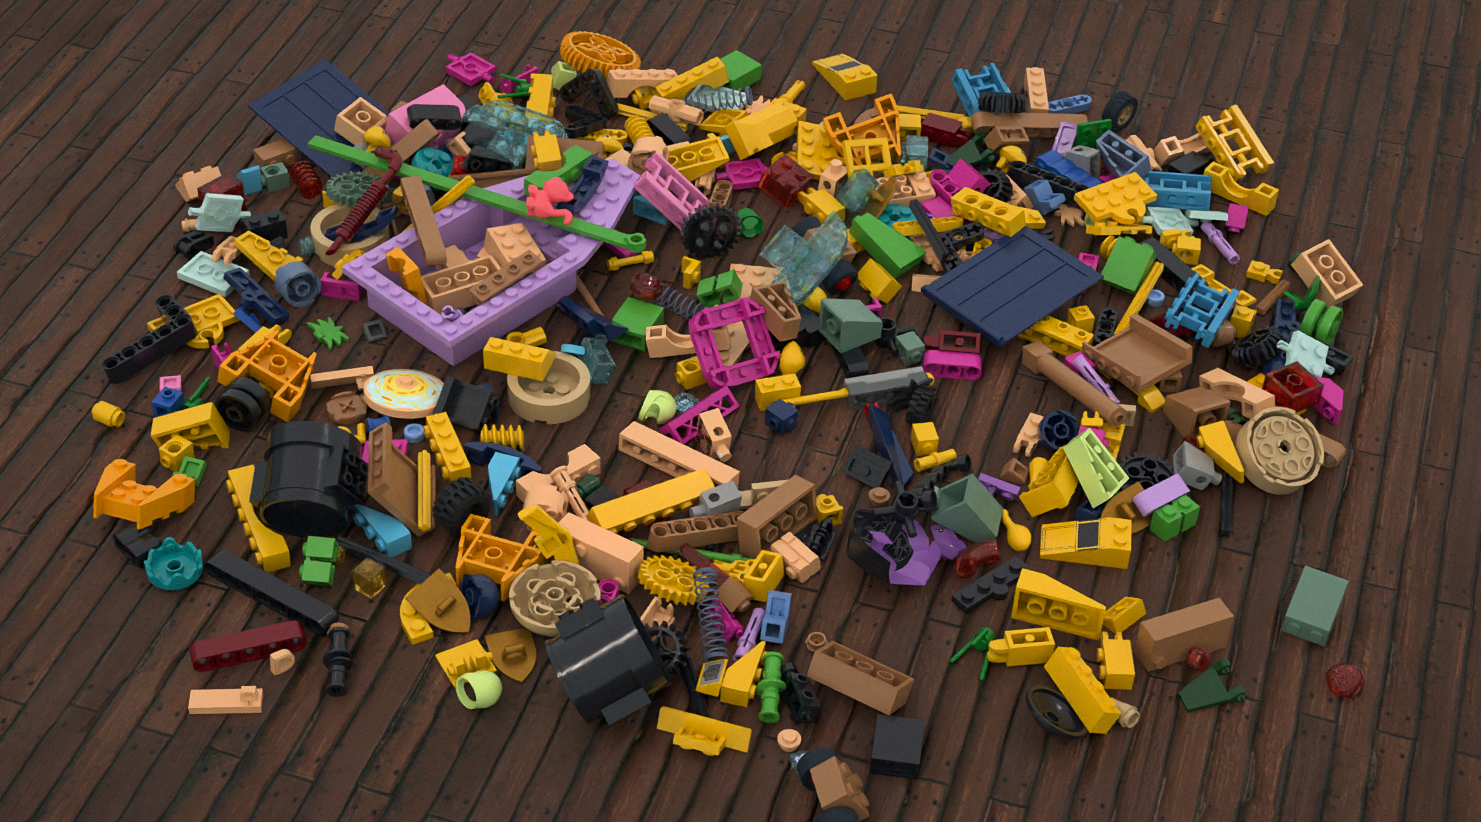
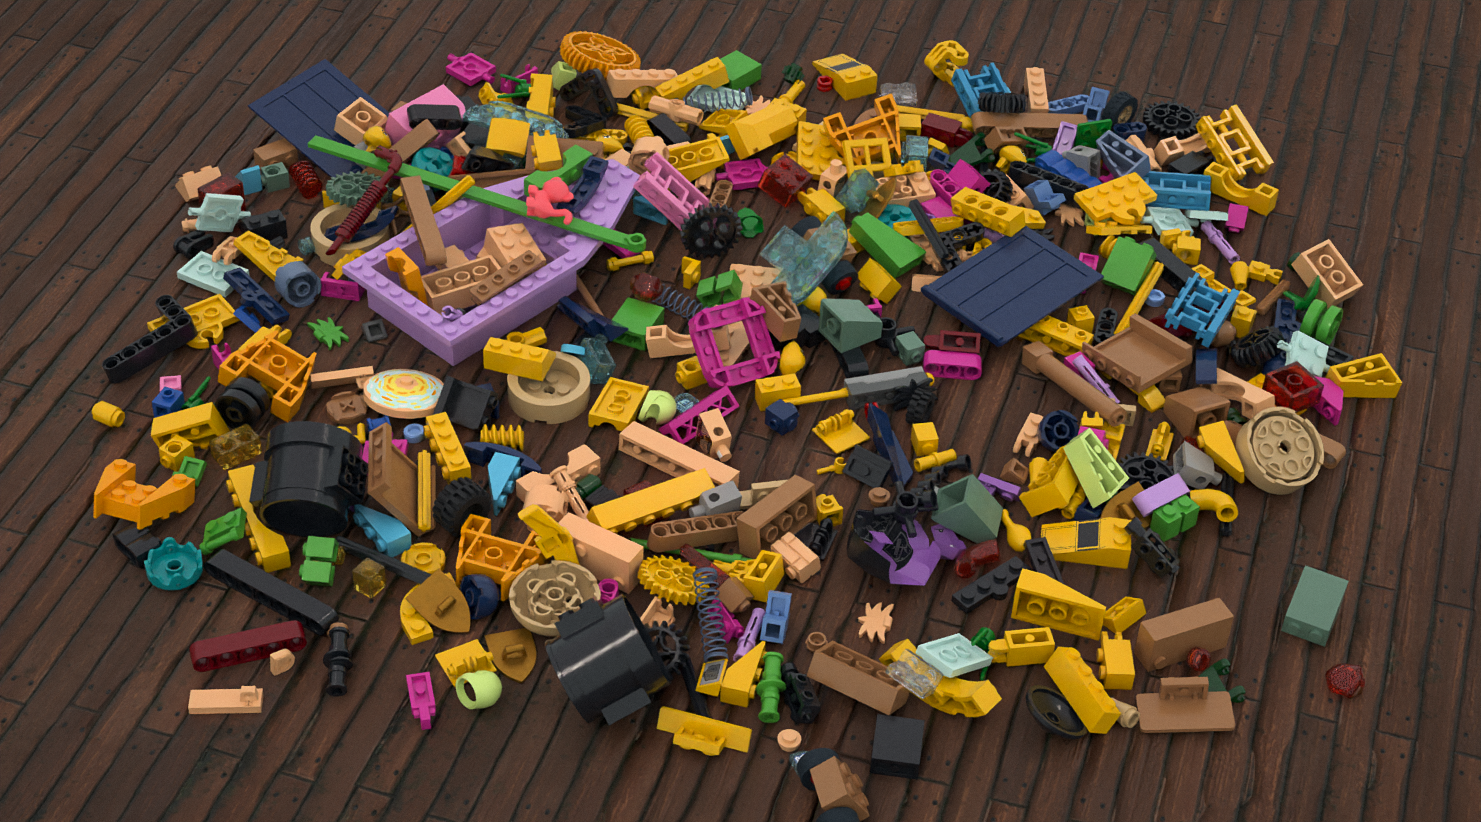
none -> bright green plate [199,507,247,555]
none -> clear yellow brick [209,424,262,470]
none -> yellow tile [401,542,446,574]
none -> dark pink hinge [406,672,436,730]
none -> yellow slope [486,118,530,158]
none -> yellow piece [588,377,649,431]
none -> dark green gear [782,63,805,85]
none -> yellow hinge [812,409,870,454]
none -> yellow hand [816,457,846,475]
none -> red bush [817,76,833,92]
none -> light nougat piece [858,602,894,644]
none -> clear bracket [879,82,917,106]
none -> yellow brick [879,639,1002,717]
none -> clear bracket [885,649,943,699]
none -> light aqua plate [916,633,993,678]
none -> yellow piece [924,40,969,87]
none -> yellow tile [926,138,949,158]
none -> green plant [1014,132,1052,163]
none -> black hinge [1023,537,1065,585]
none -> yellow pin [1061,483,1086,519]
none -> medium blue brick [1083,87,1110,122]
none -> dark blue beam [1113,122,1147,144]
none -> black brick [1123,517,1180,578]
none -> medium nougat bracket [1136,677,1235,733]
none -> black gear [1142,100,1201,140]
none -> yellow hinge [1146,422,1174,461]
none -> yellow cylinder [1190,489,1238,522]
none -> dark blue slope [1196,348,1217,384]
none -> yellow cone [1230,261,1249,290]
none -> yellow wedge [1325,353,1402,398]

